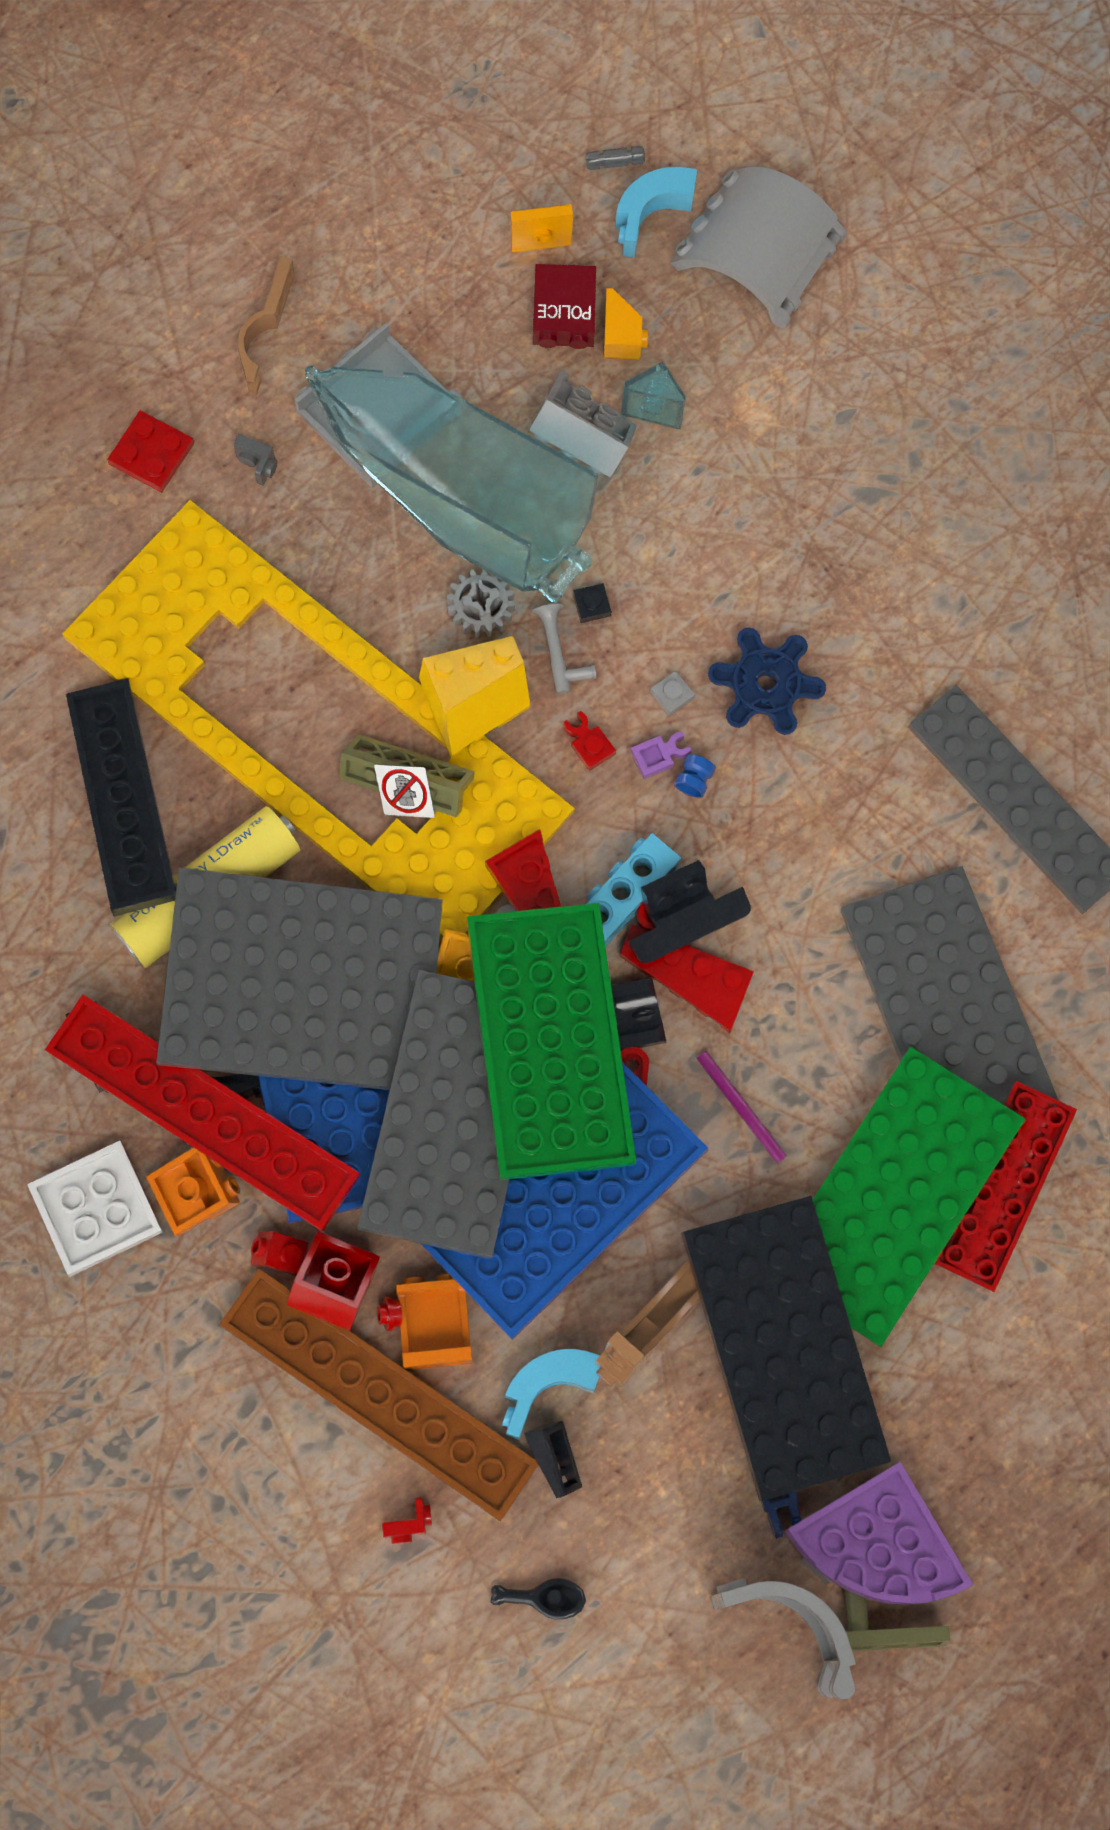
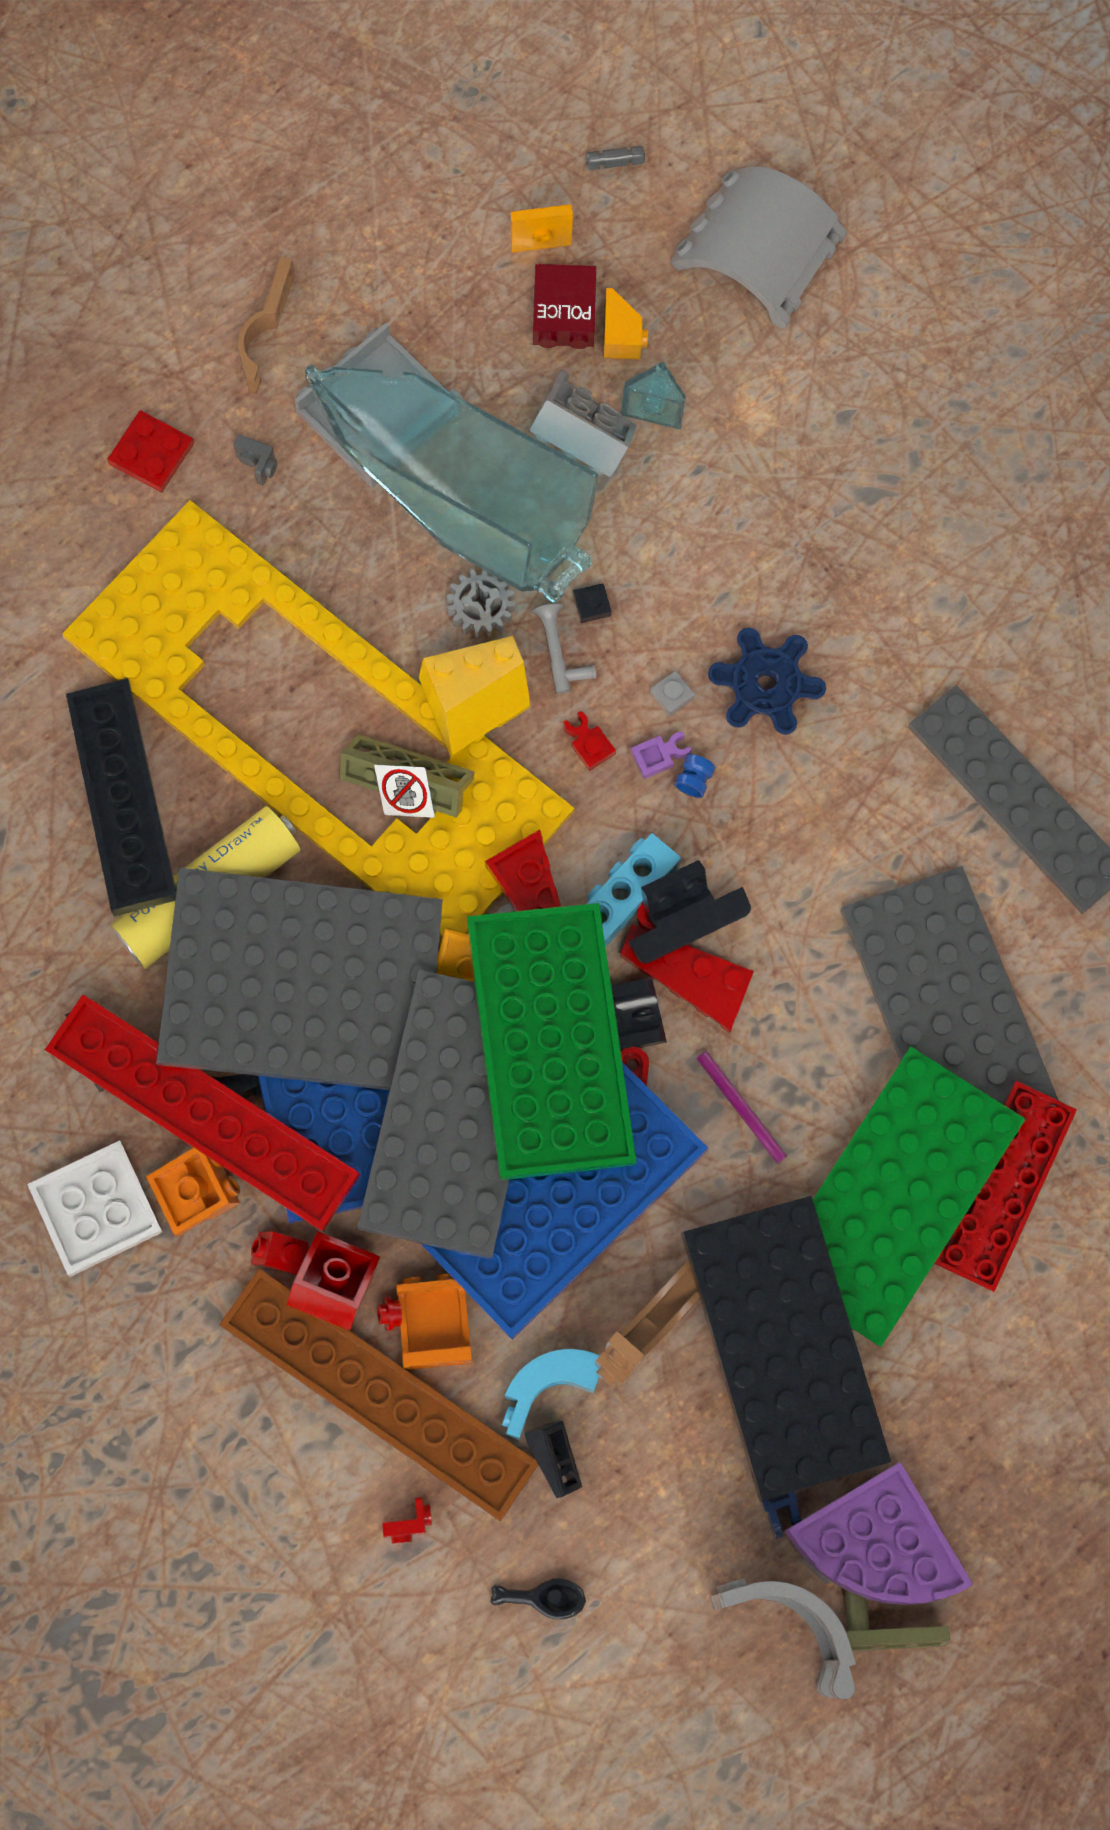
medium azure arch [615,167,697,258] -> none

